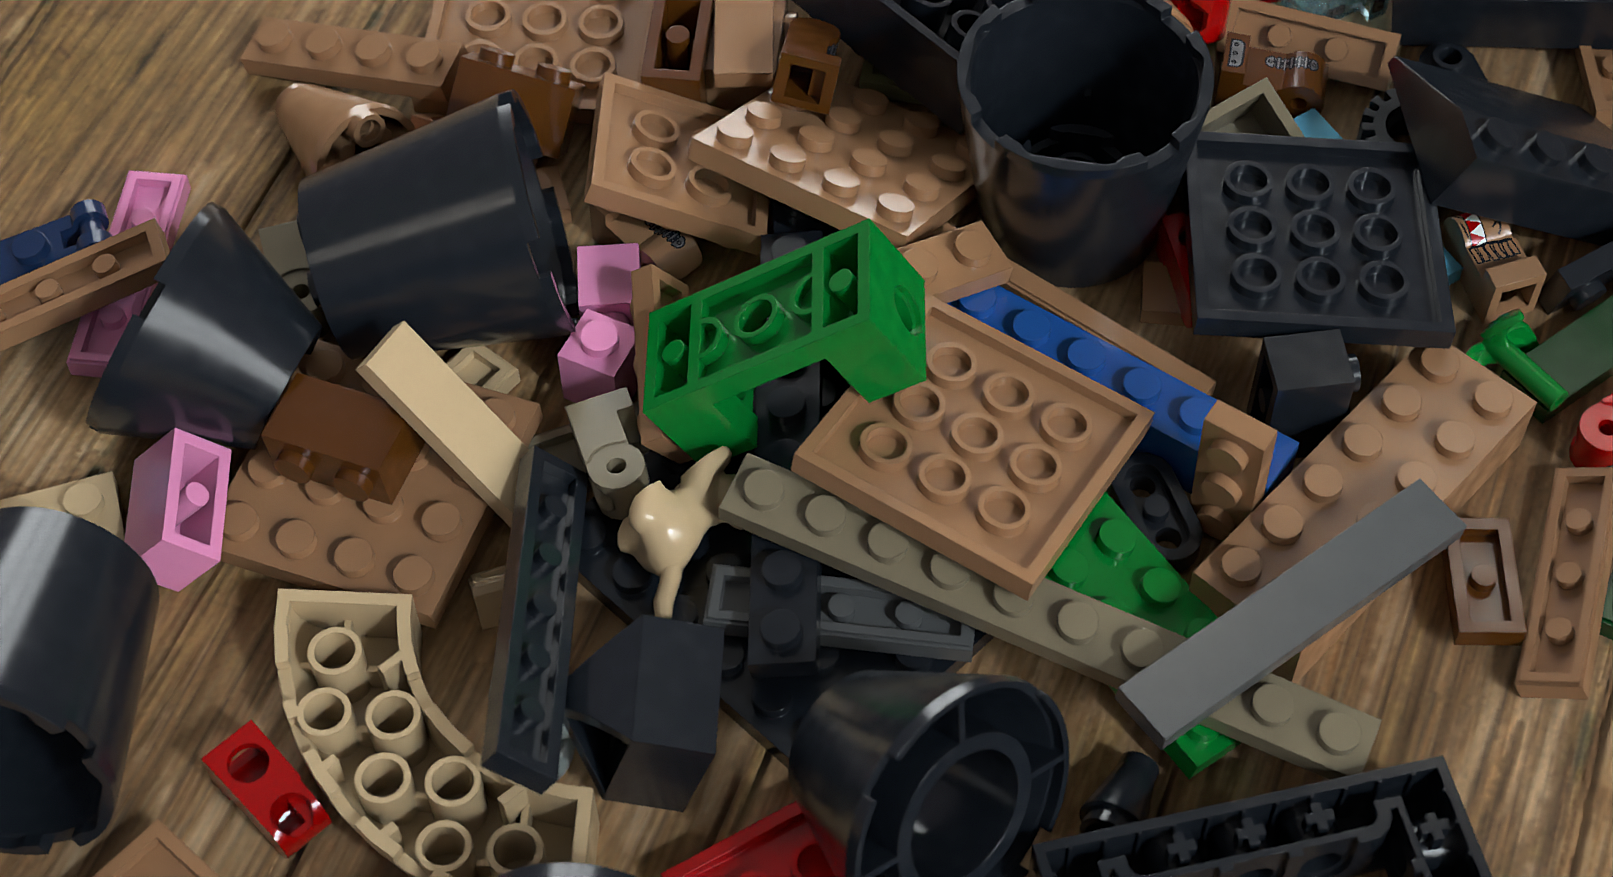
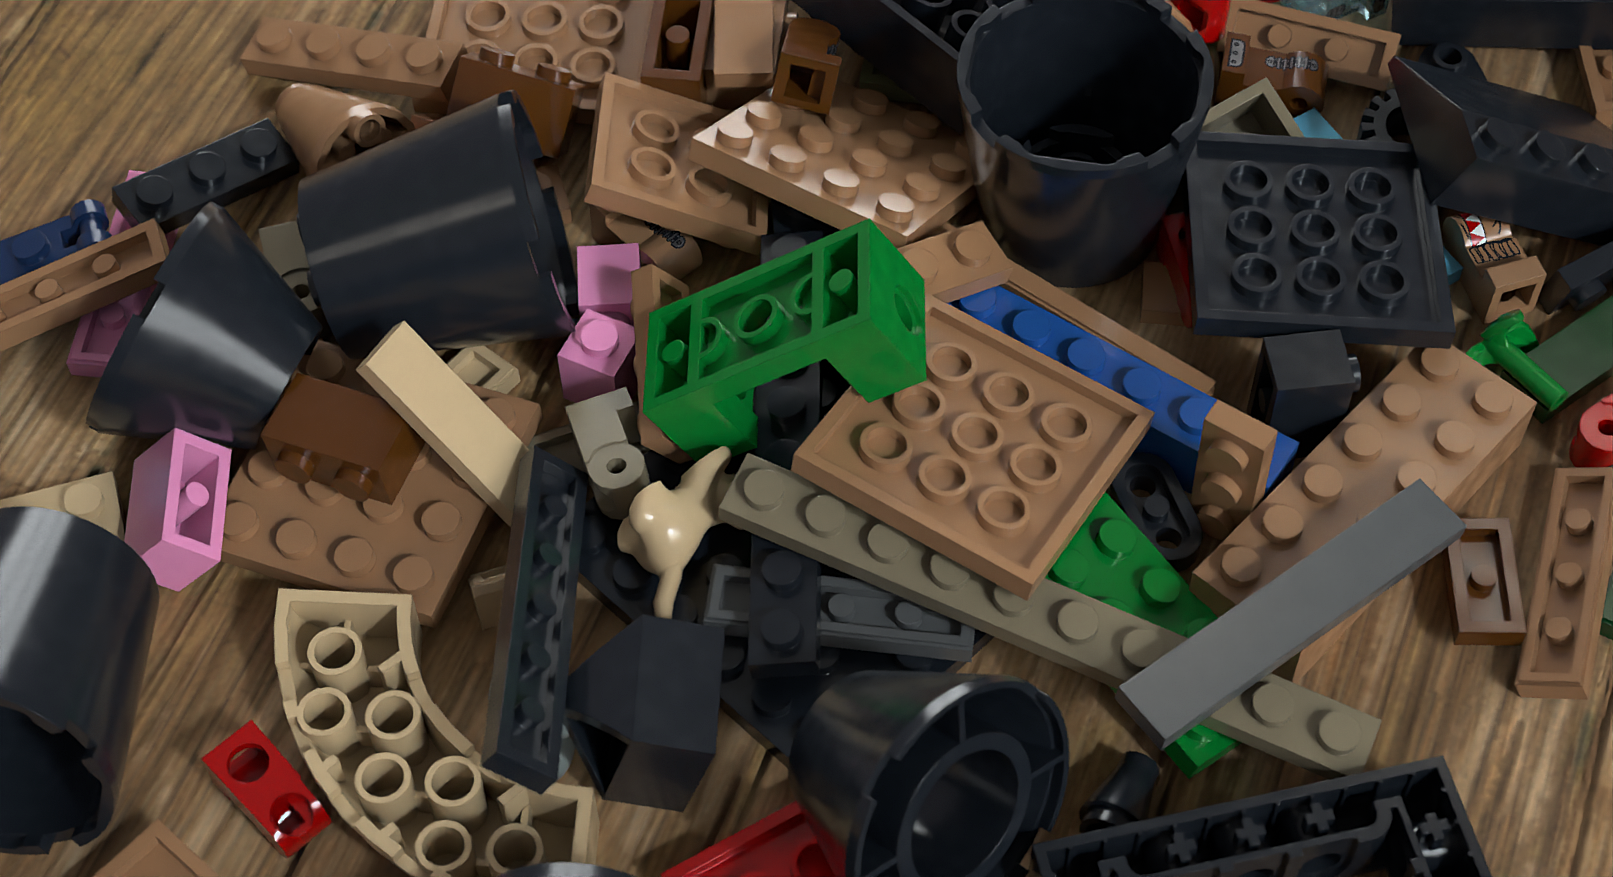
none -> black plate [112,118,300,234]

